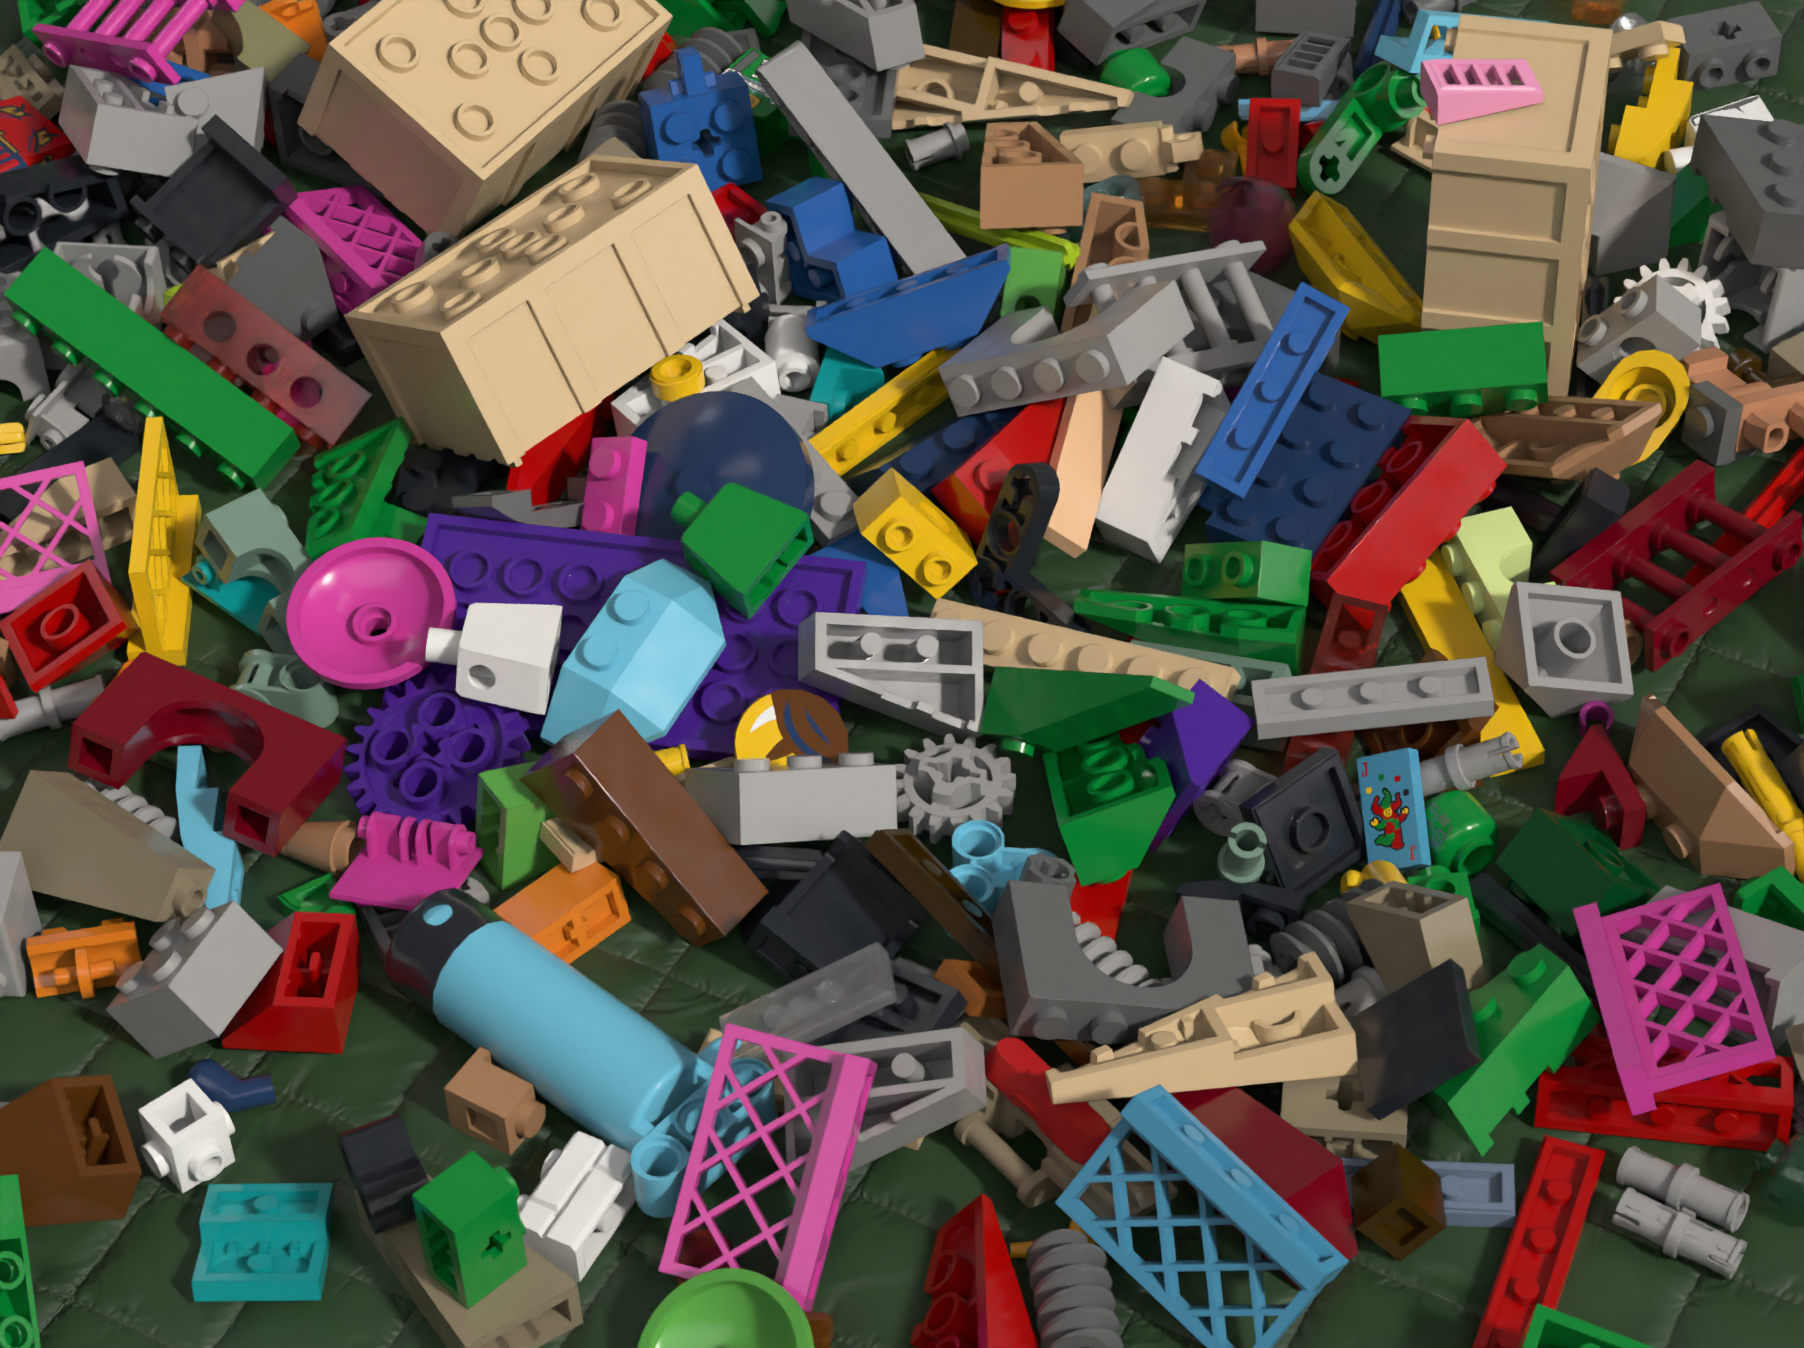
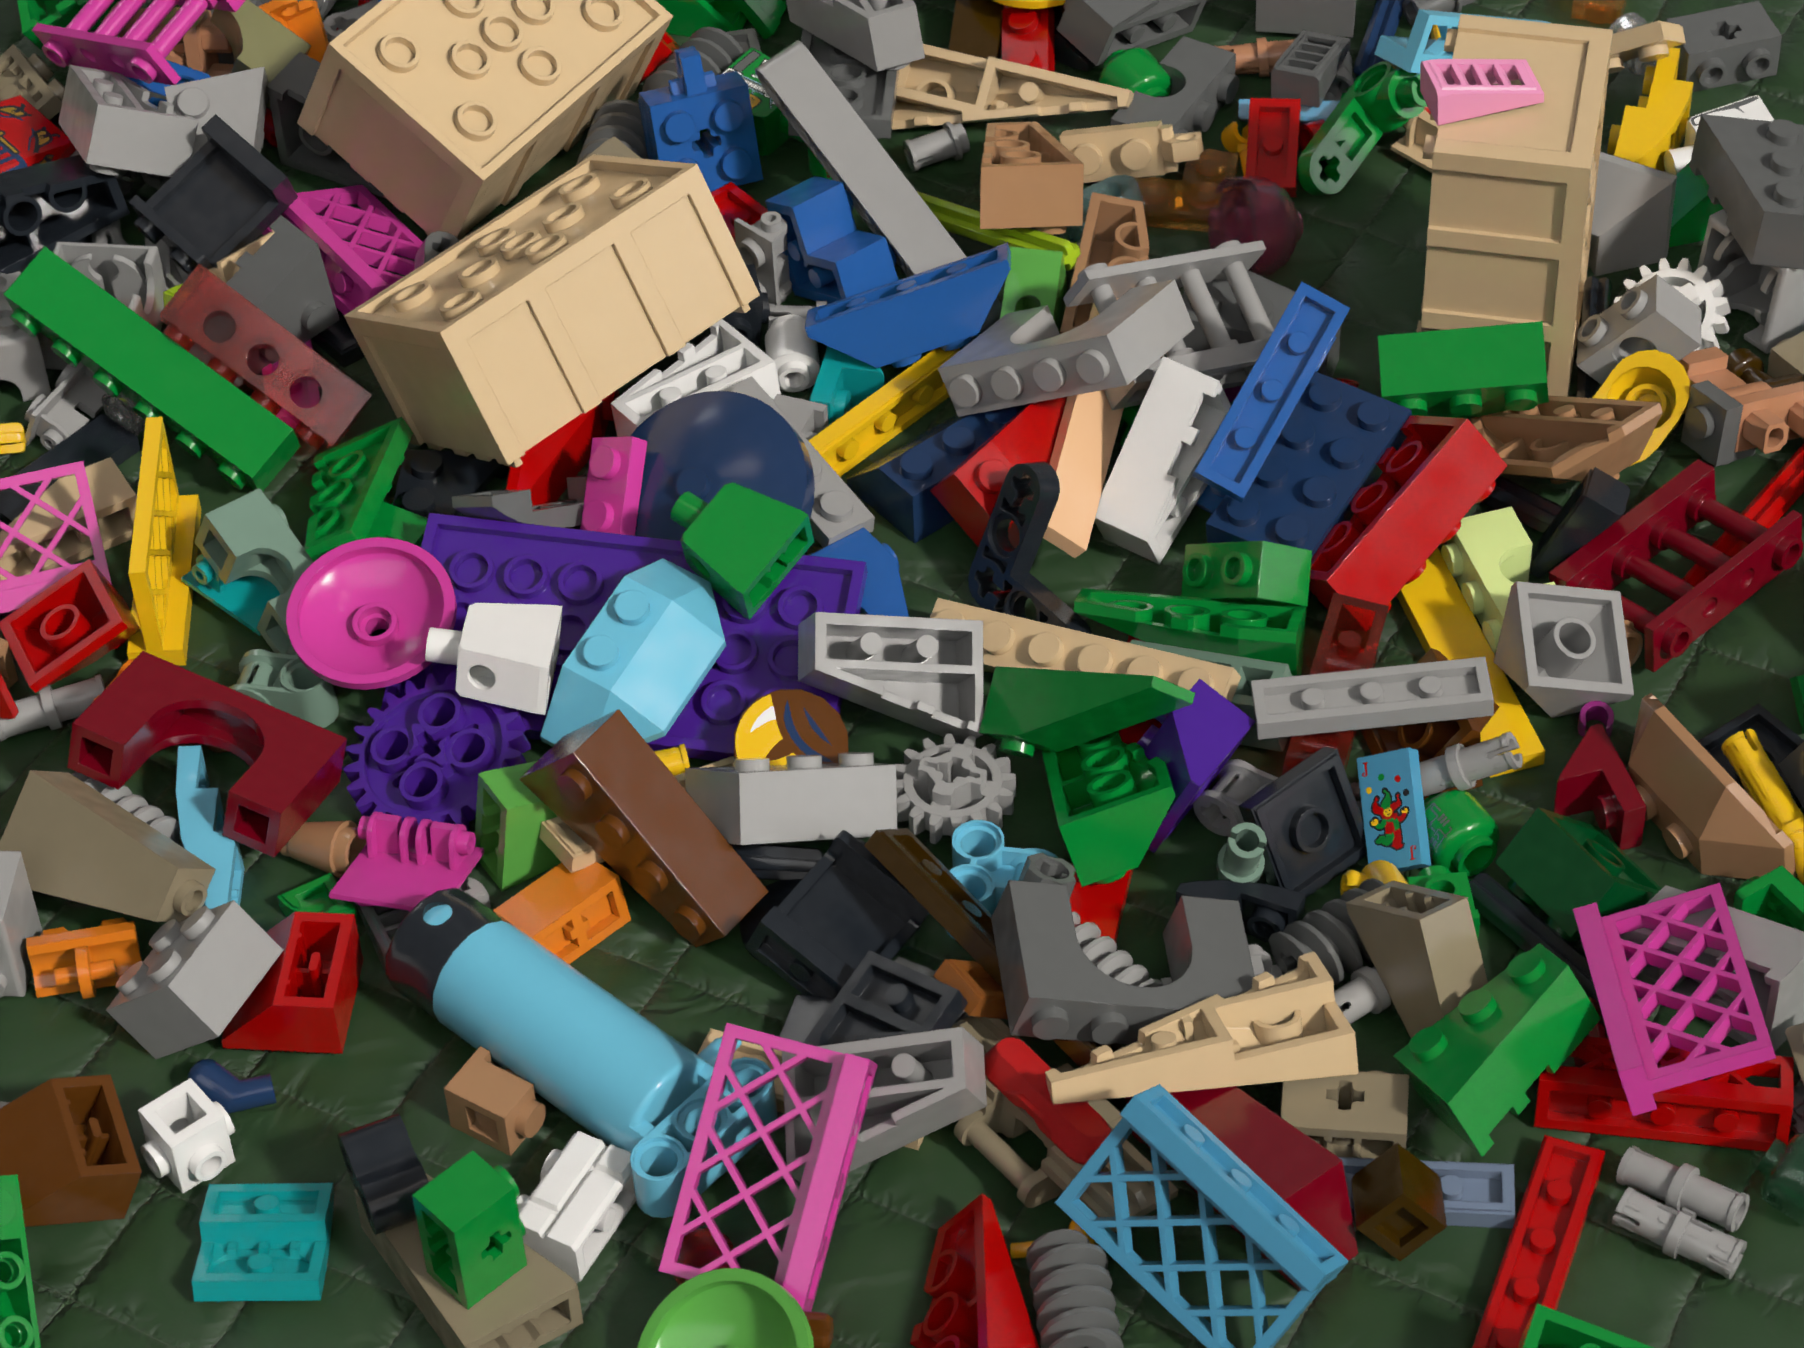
yellow tile [649,354,705,402] -> none
clear tile [719,942,898,1063] -> none
yellow brick [852,467,978,599] -> none
yellow wedge [1288,190,1423,345] -> none
black tile [1351,958,1481,1121] -> none

